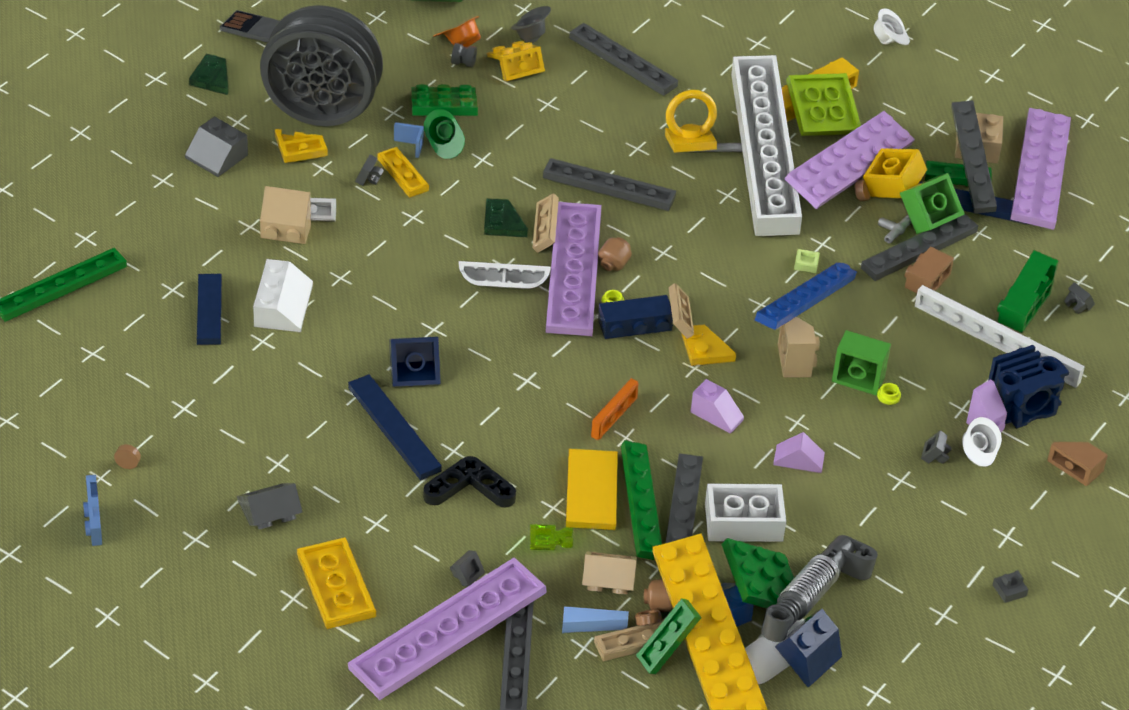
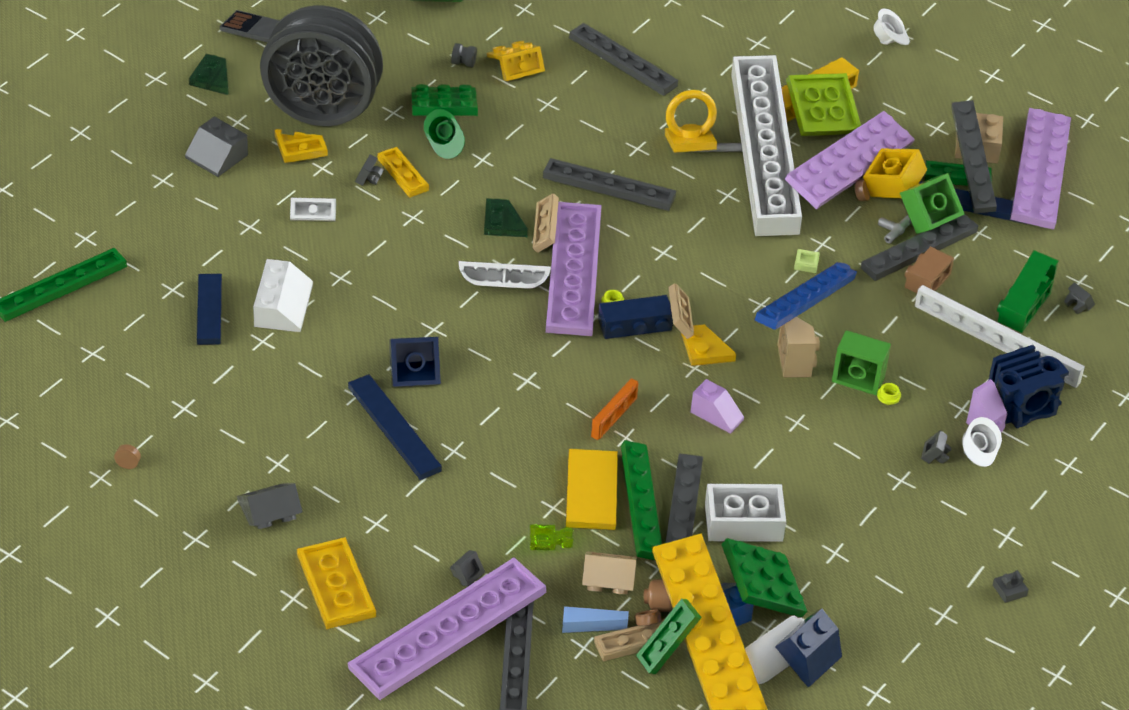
medium blue wing [83,475,102,546] -> none
tan slope [260,186,311,244] -> none
medium blue bracket [394,122,424,158] -> none
black beam [423,456,516,508] -> none
orange piece [433,16,481,47] -> none
dark grey piece [511,6,551,43] -> none
medium nougat head [598,237,632,271] -> none
dark grey piece [761,535,878,642] -> none
lavender slope [773,432,825,473] -> none
medium nougat slope [1047,442,1108,486] -> none

